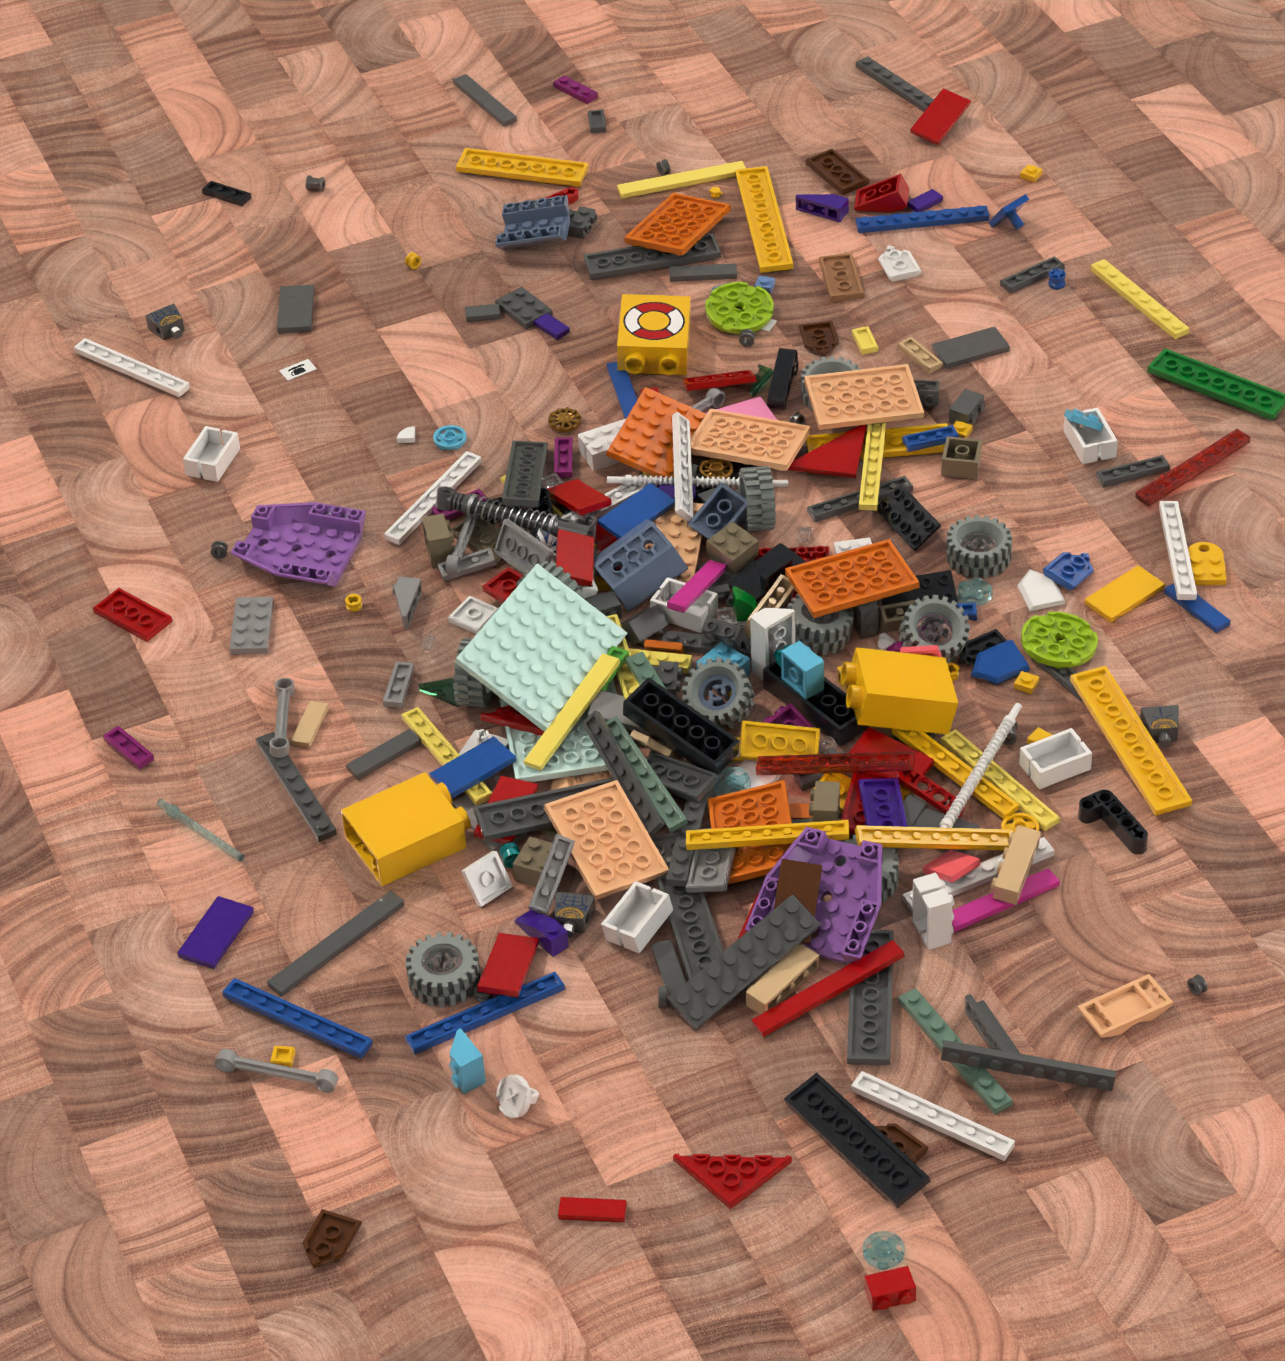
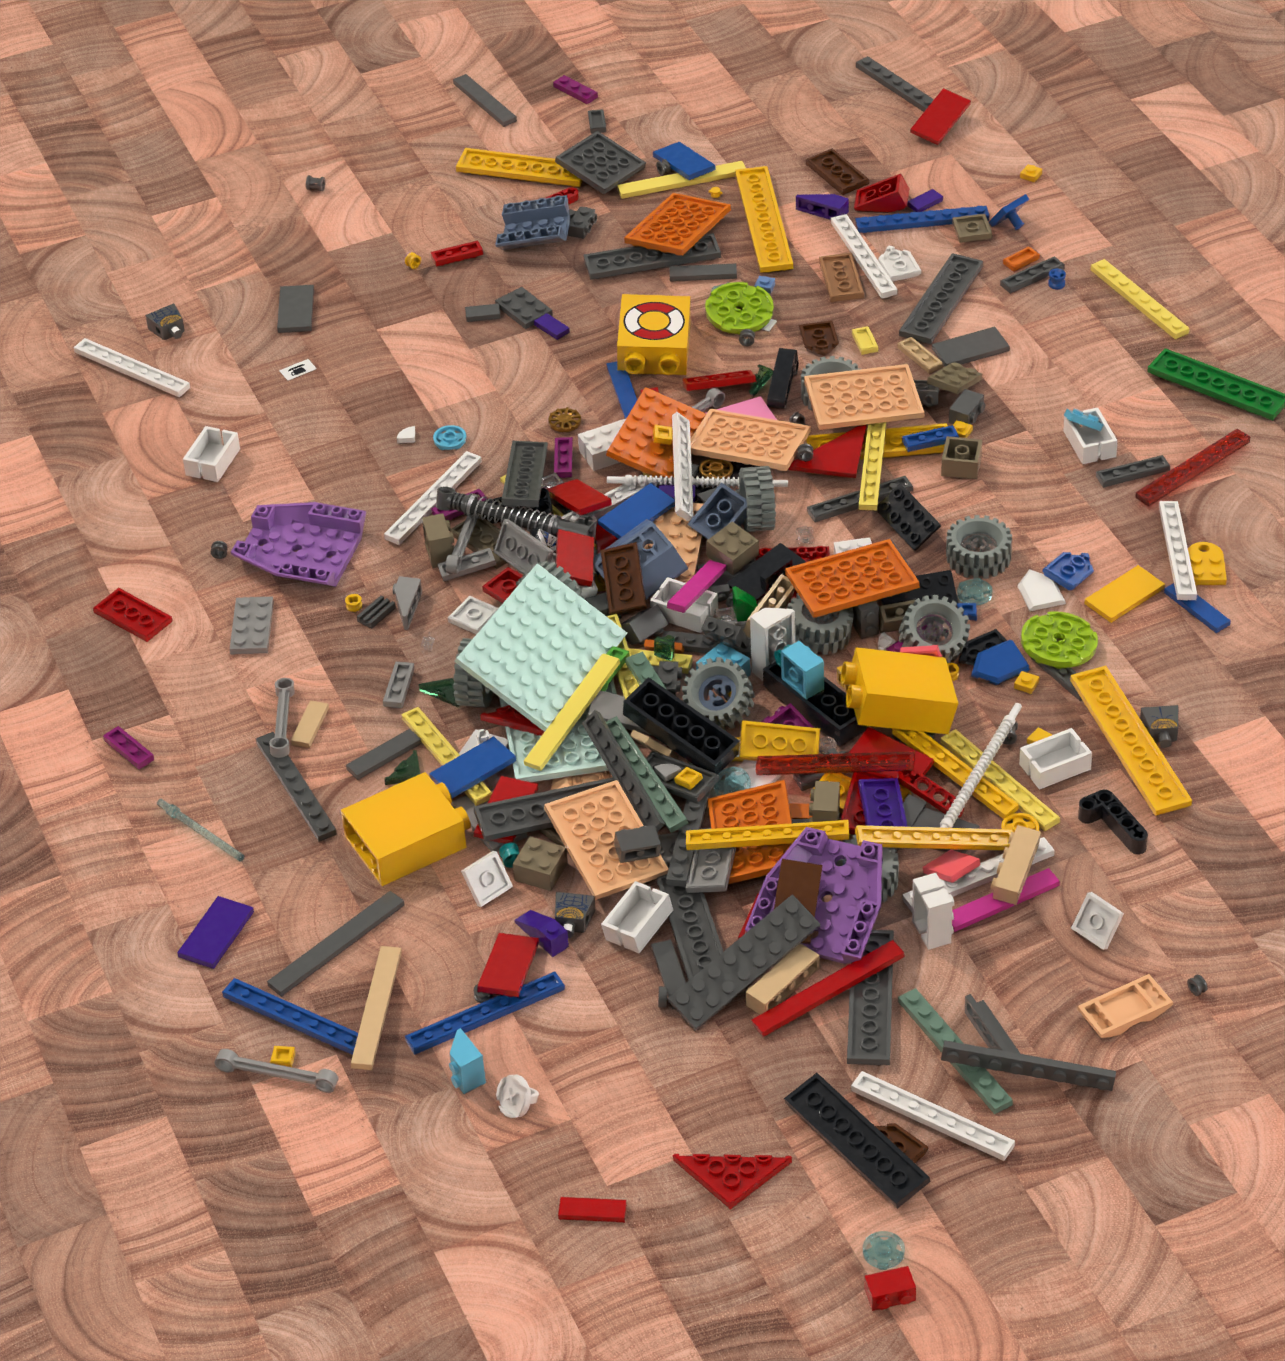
black tile [202,181,252,207] -> none
reddish brown tile [303,1209,362,1268] -> none
light grey wheel [405,932,481,1008] -> none
light grey tile [528,834,575,916] -> none
none -> tan tile [351,946,401,1070]
none -> dark grey tile [357,595,396,629]
none -> clear green tile [384,750,420,785]
none -> red plate [431,240,483,267]
none -> dark grey plate [555,131,646,194]
none -> reddish brown tile [600,542,647,615]
none -> dark grey brick [614,825,661,863]
none -> blue tile [653,142,716,180]
none -> yellow plate [653,425,673,445]
none -> clear green tile [654,635,675,661]
none -> light grey tile [654,764,682,782]
none -> yellow tile [674,767,703,790]
none -> dark grey bush [797,444,814,461]
none -> white plate [831,214,897,299]
none -> dark grey plate [899,253,983,344]
none -> dark tan plate [927,363,983,395]
none -> dark tan plate [952,214,992,243]
none -> orange tile [1003,246,1040,272]
none -> white tile [1071,892,1124,950]

